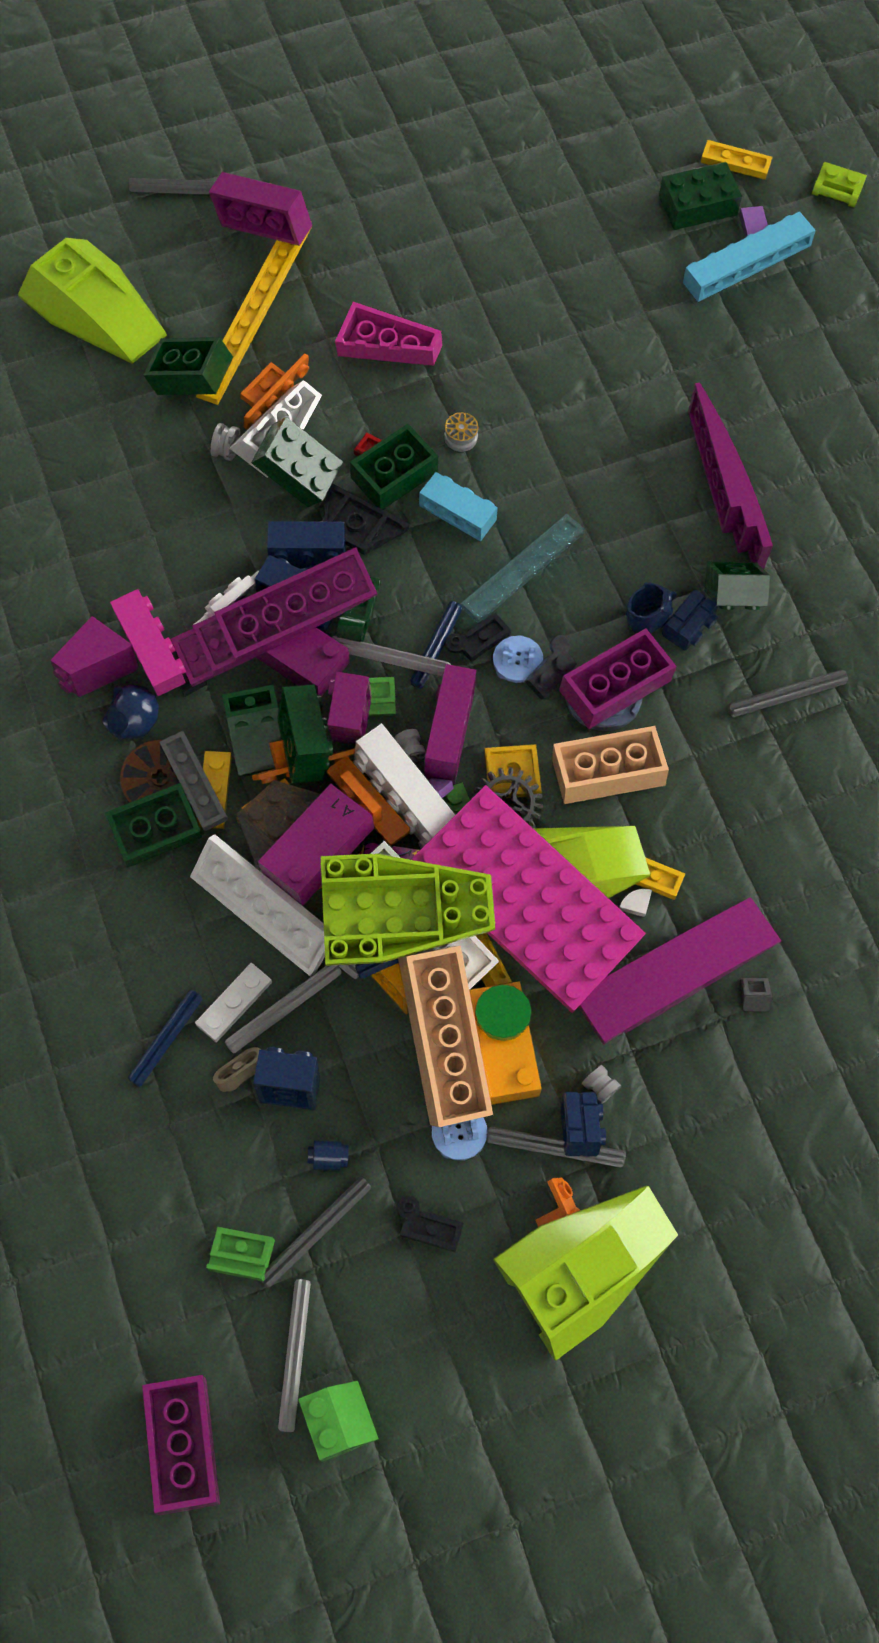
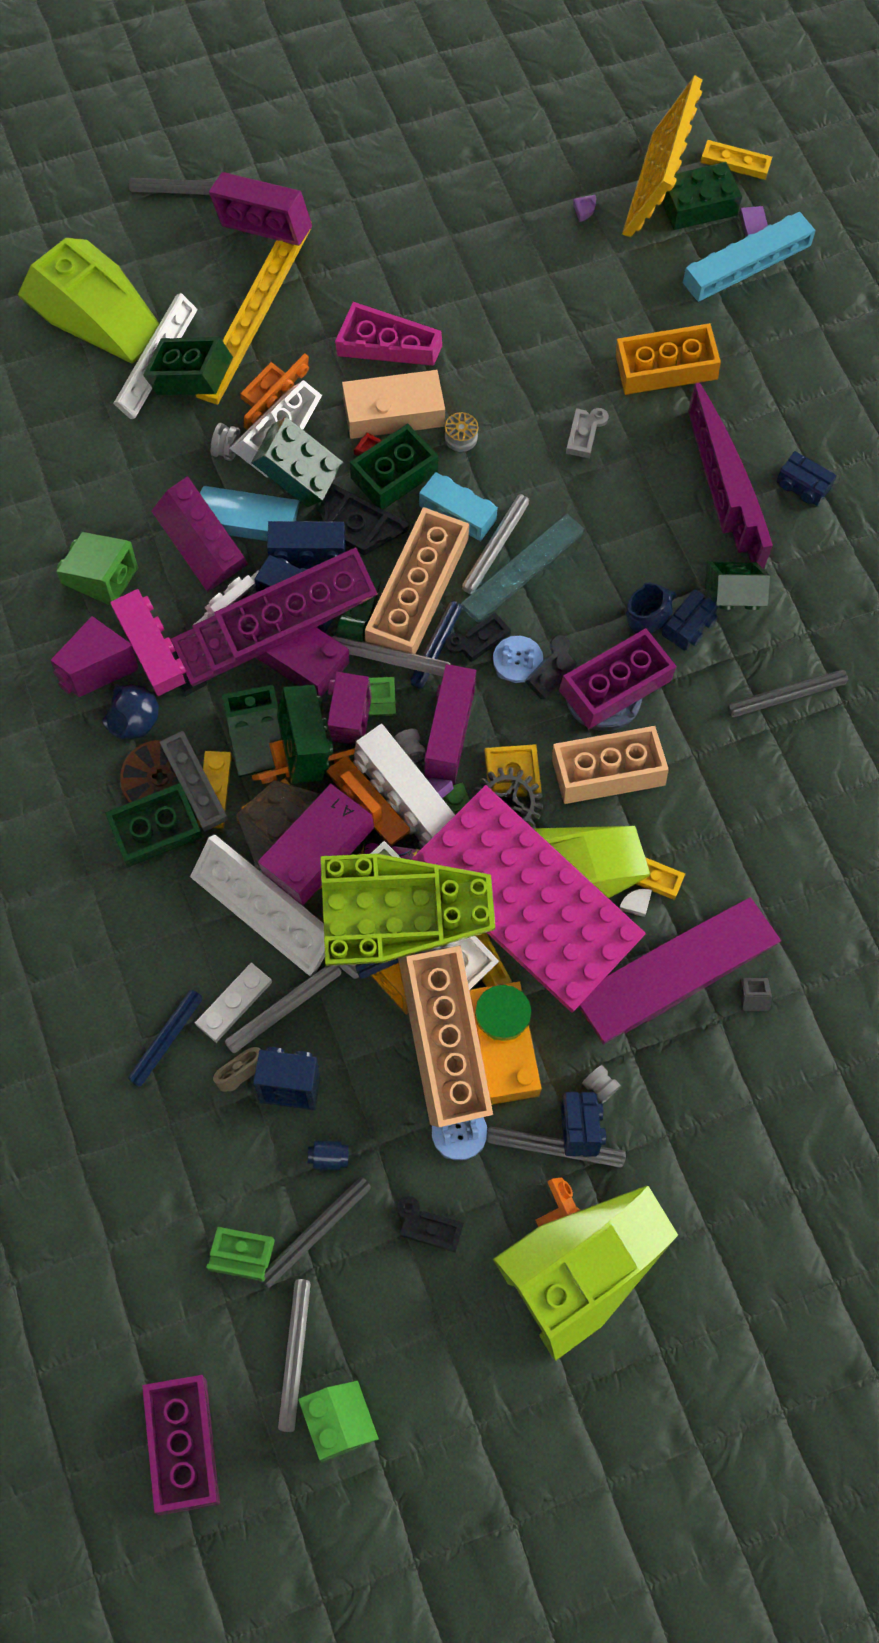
lime plate [812,162,867,208] -> none
none -> bright green slope [57,532,138,606]
none -> white tile [113,293,198,419]
none -> magenta slope [151,476,248,592]
none -> medium azure slope [200,486,300,541]
none -> light nougat brick [342,370,445,439]
none -> light nougat brick [365,507,469,654]
none -> light grey axle [462,494,529,594]
none -> light grey hinge [566,408,609,458]
none -> medium lavender tile [573,195,596,222]
none -> light orange brick [616,323,721,395]
none -> yellow plate [622,75,702,237]
none -> dark blue brick [776,451,837,506]

